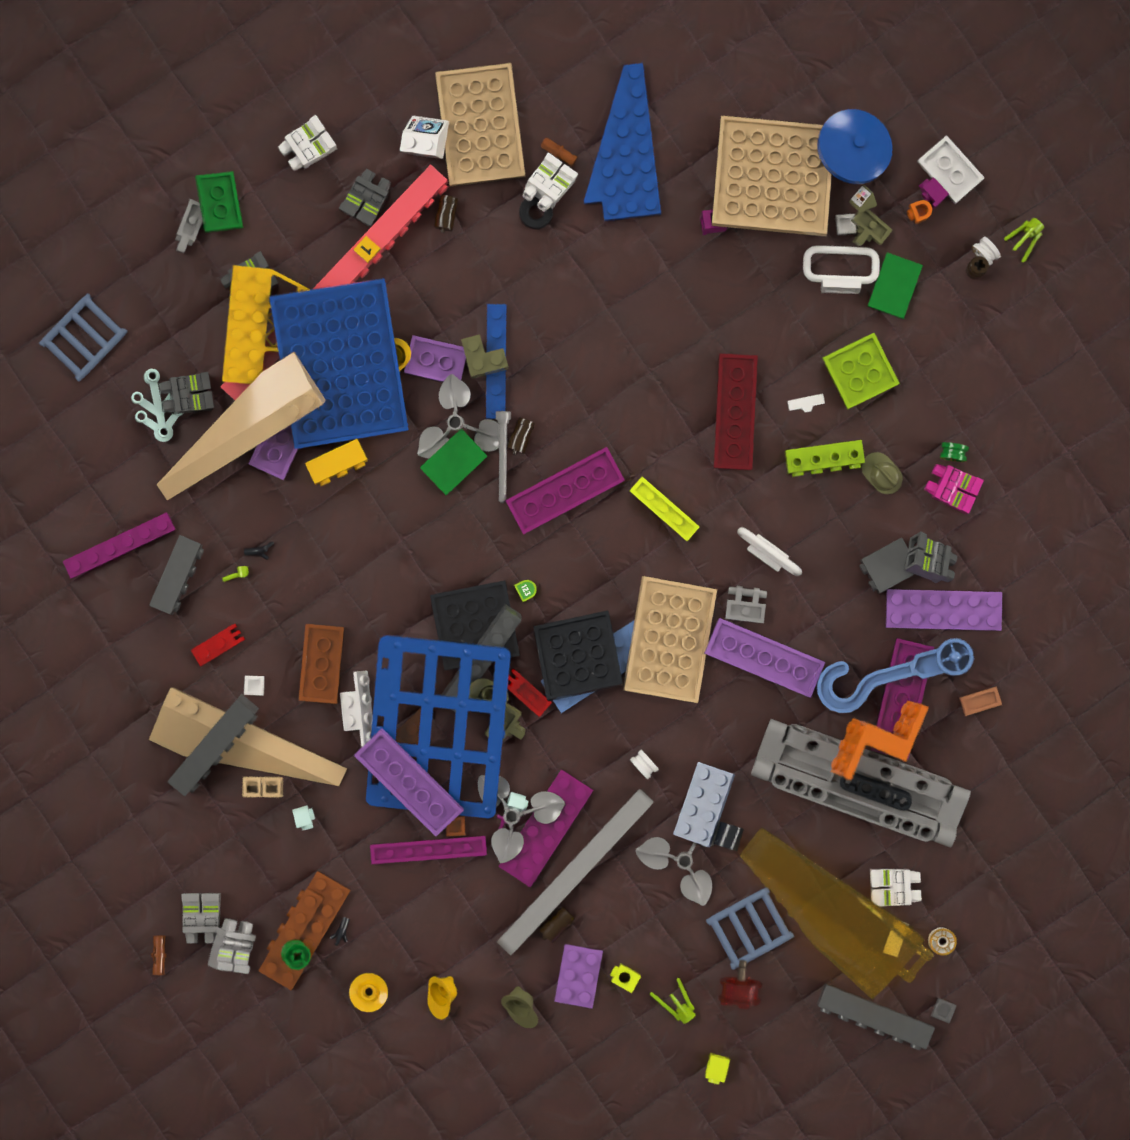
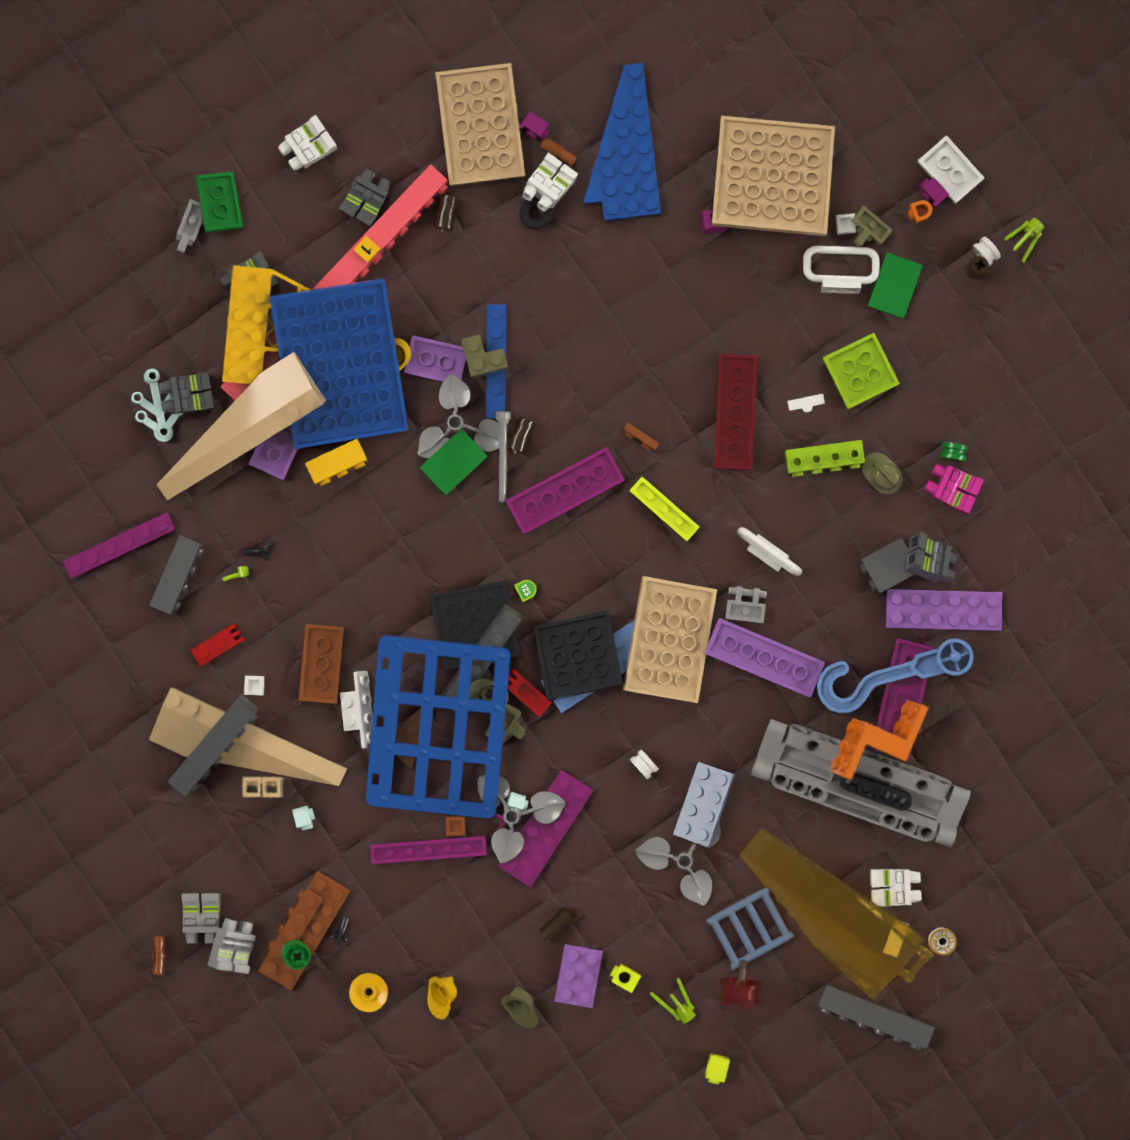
sand blue bar [39,293,128,382] -> none
medium lavender plate [354,728,464,836] -> none
white slope [400,116,449,159] -> none
light grey beam [497,789,654,956] -> none
black piece [714,822,744,851] -> none
blue dish [817,109,893,184] -> none
slope [849,185,877,213] -> none
flat silver tile [931,998,956,1023] -> none
nougat tile [959,686,1002,716] -> none
none -> magenta brick [519,111,550,140]
none -> dark orange plate [623,422,659,452]

